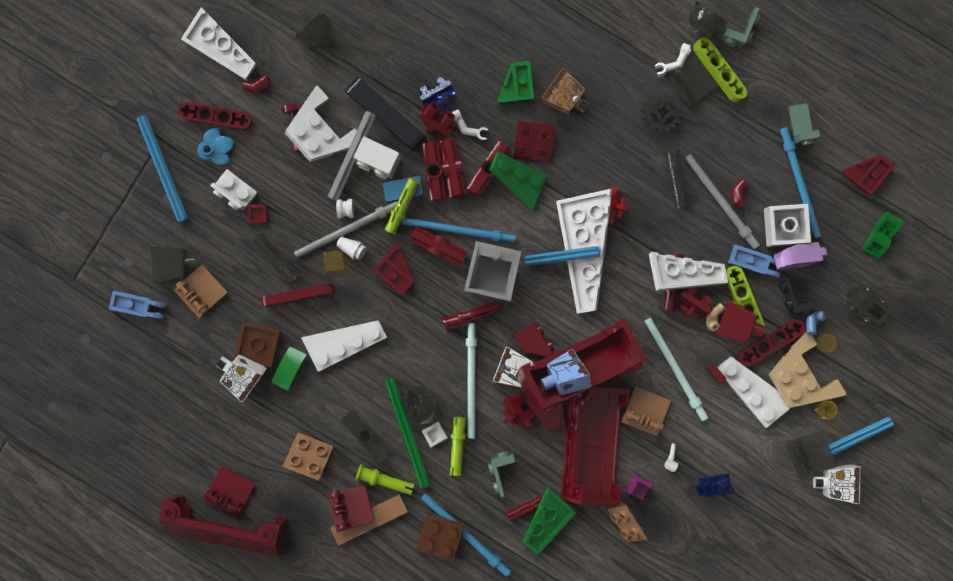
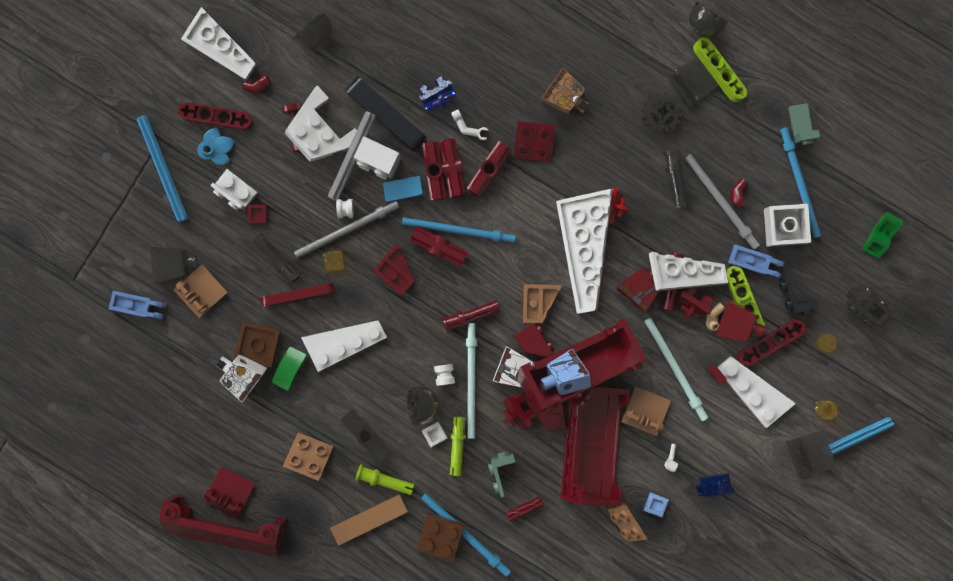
dark red hinge [328,484,374,532] -> none
white cone [336,236,366,260] -> none
lime pin [385,177,420,234] -> none
green axle [385,378,430,489] -> none
dark red hips [419,101,455,136] -> none
light grey piece [464,241,521,302] -> none
green wing [489,152,547,211] -> none
green wing [497,61,534,104] -> none
green wing [522,487,576,556] -> none
dark azure axle [525,246,600,266] -> none
magenta panel [625,473,653,500] -> none
white arm [655,43,691,77] -> none
sand green bracket [720,7,760,48] -> none
tan wing [769,330,847,408] -> none
lavender piece [774,242,828,270] -> none
medium blue arm [806,310,826,335] -> none
torso [813,464,860,504] -> none
dark red wing [840,154,895,196] -> none
none -> white wheel [434,364,455,386]
none -> medium nougat wing [523,284,561,323]
none -> dark red torso [616,268,659,312]
none -> light blue tile [643,492,669,518]

